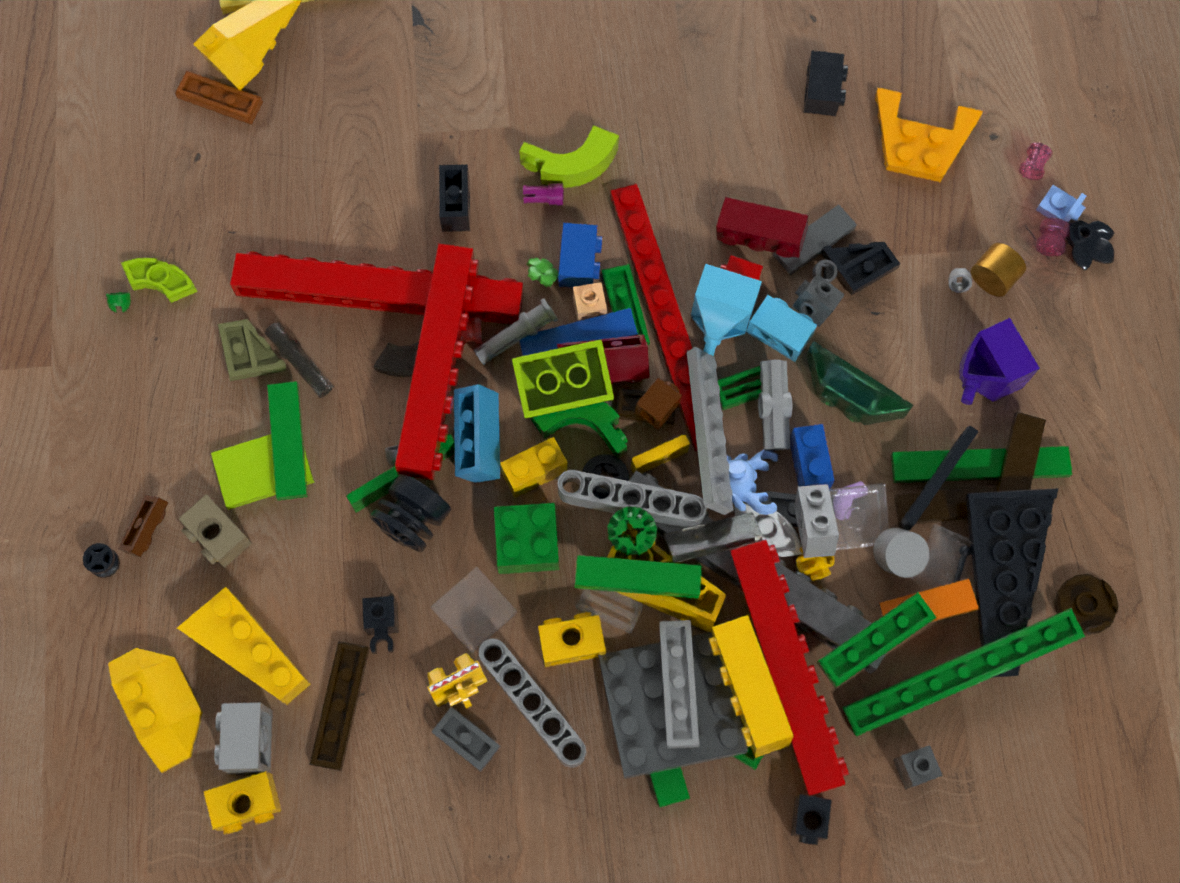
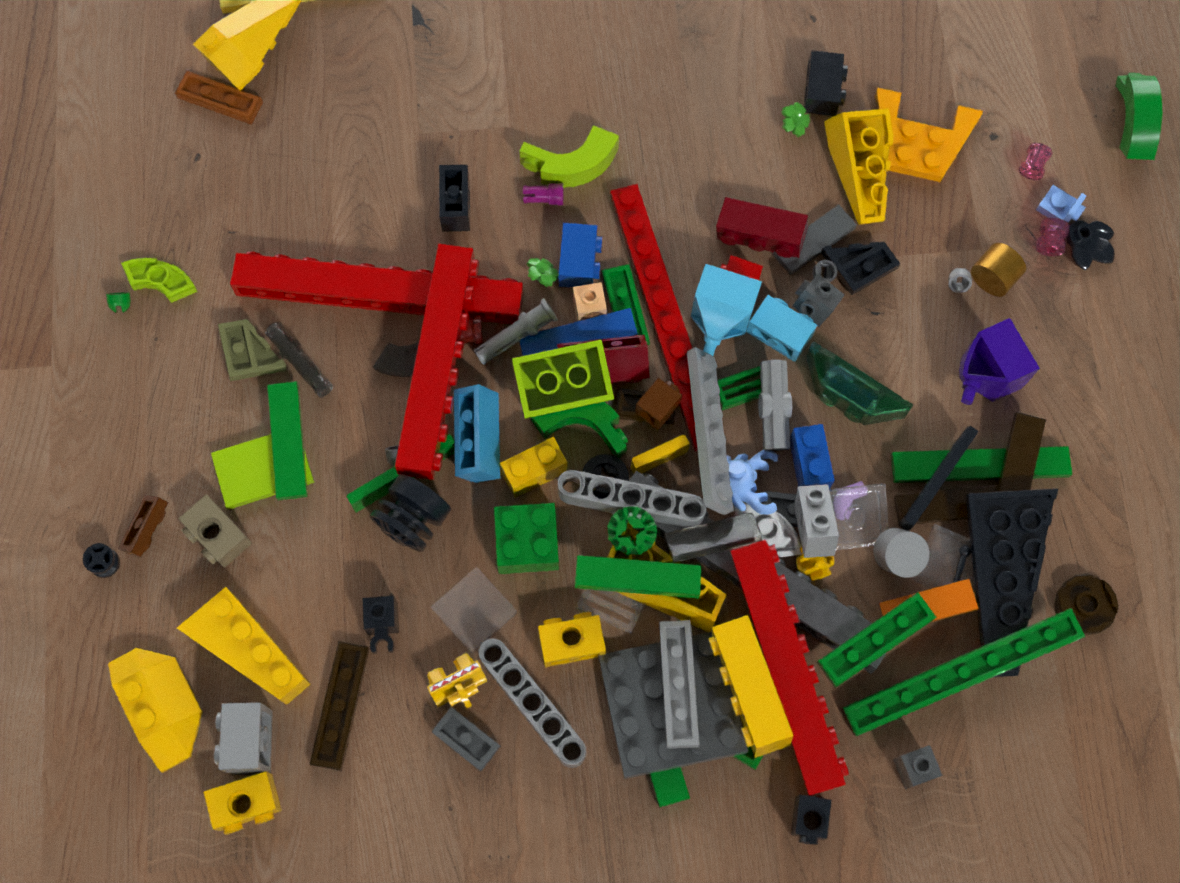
none -> bright green plant [781,102,810,137]
none -> yellow wedge [824,108,893,225]
none -> green arch [1115,73,1162,160]

